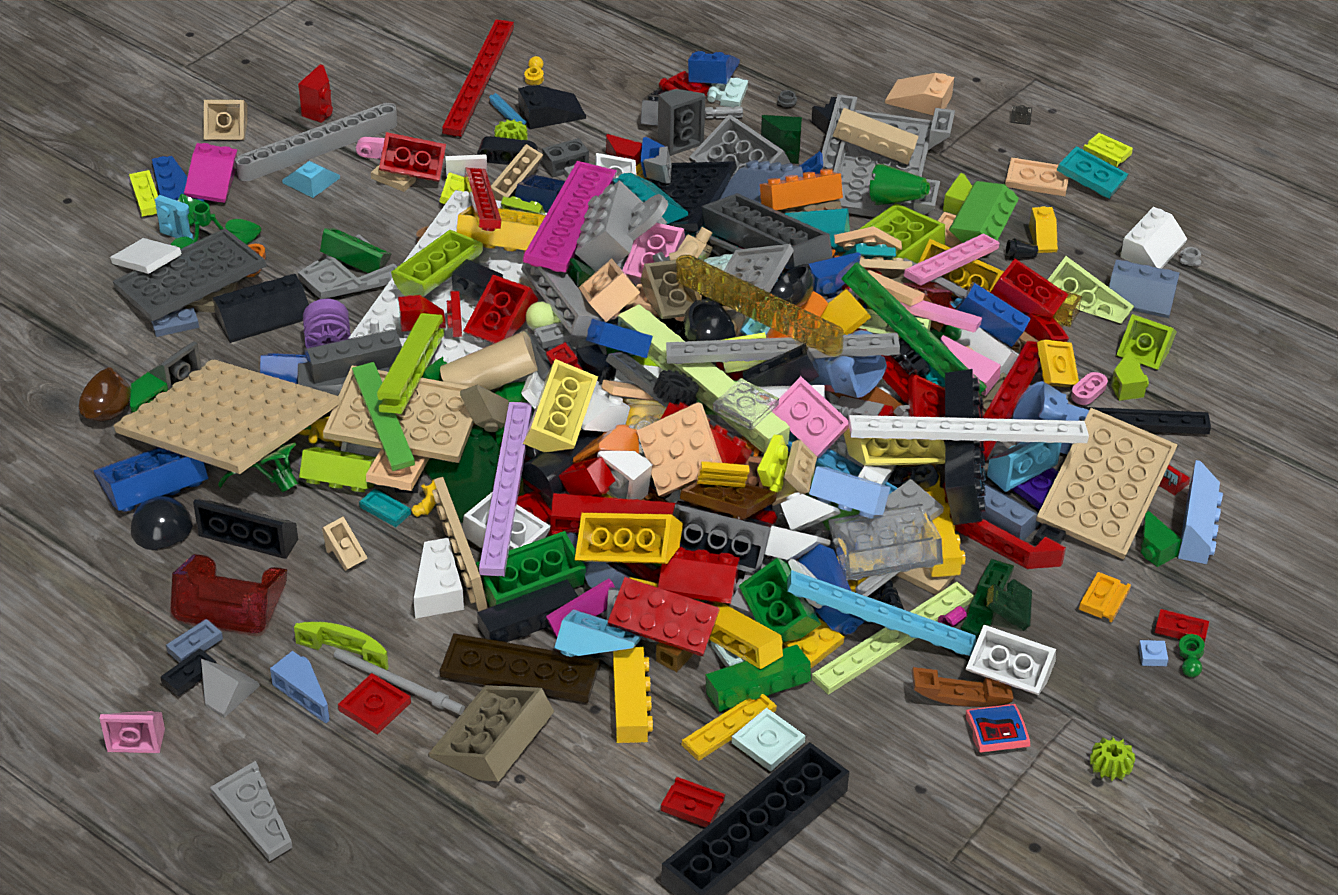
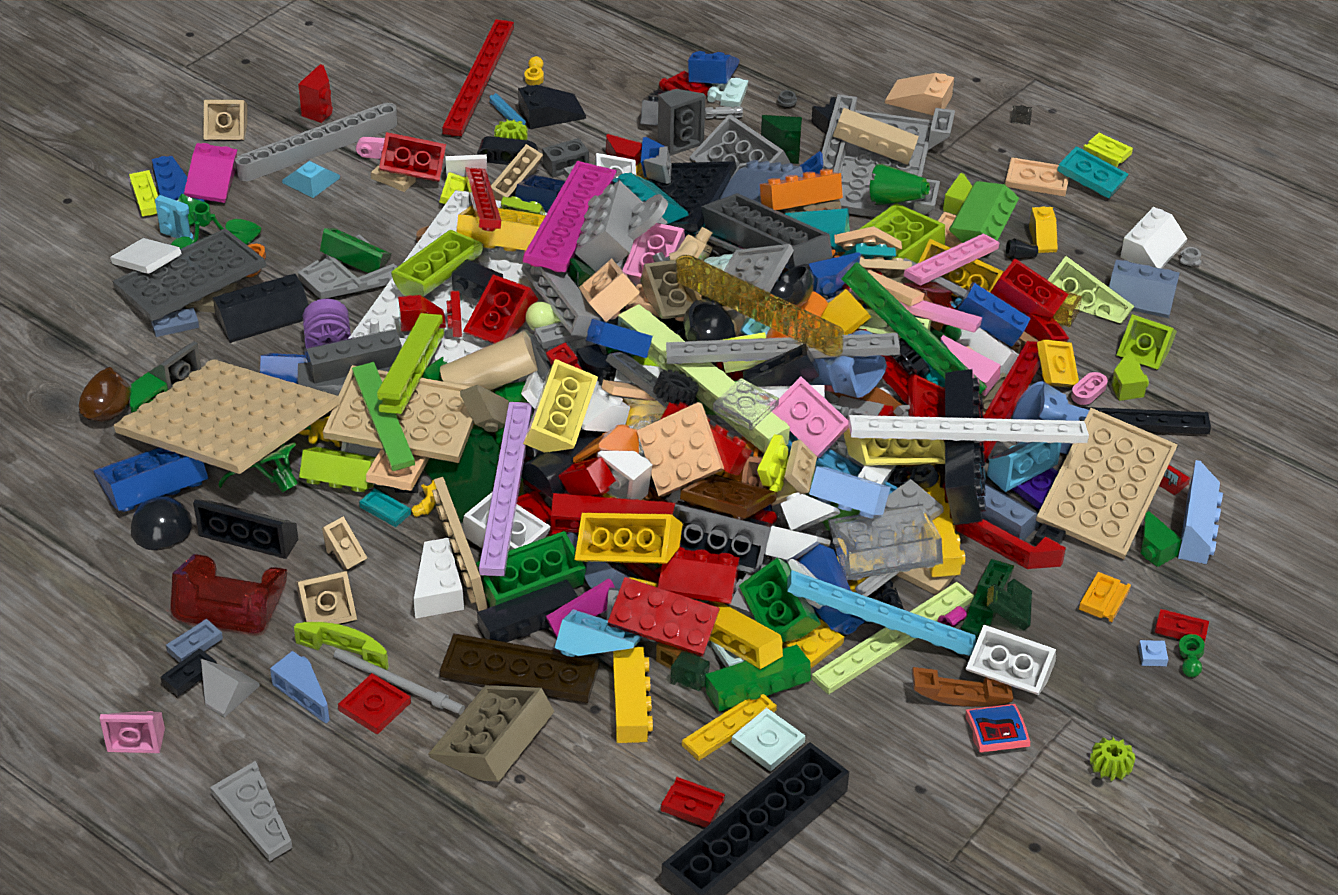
yellow tile [697,461,750,488] -> none
none -> tan slope [296,571,357,624]
none -> clear green brick [670,650,710,692]

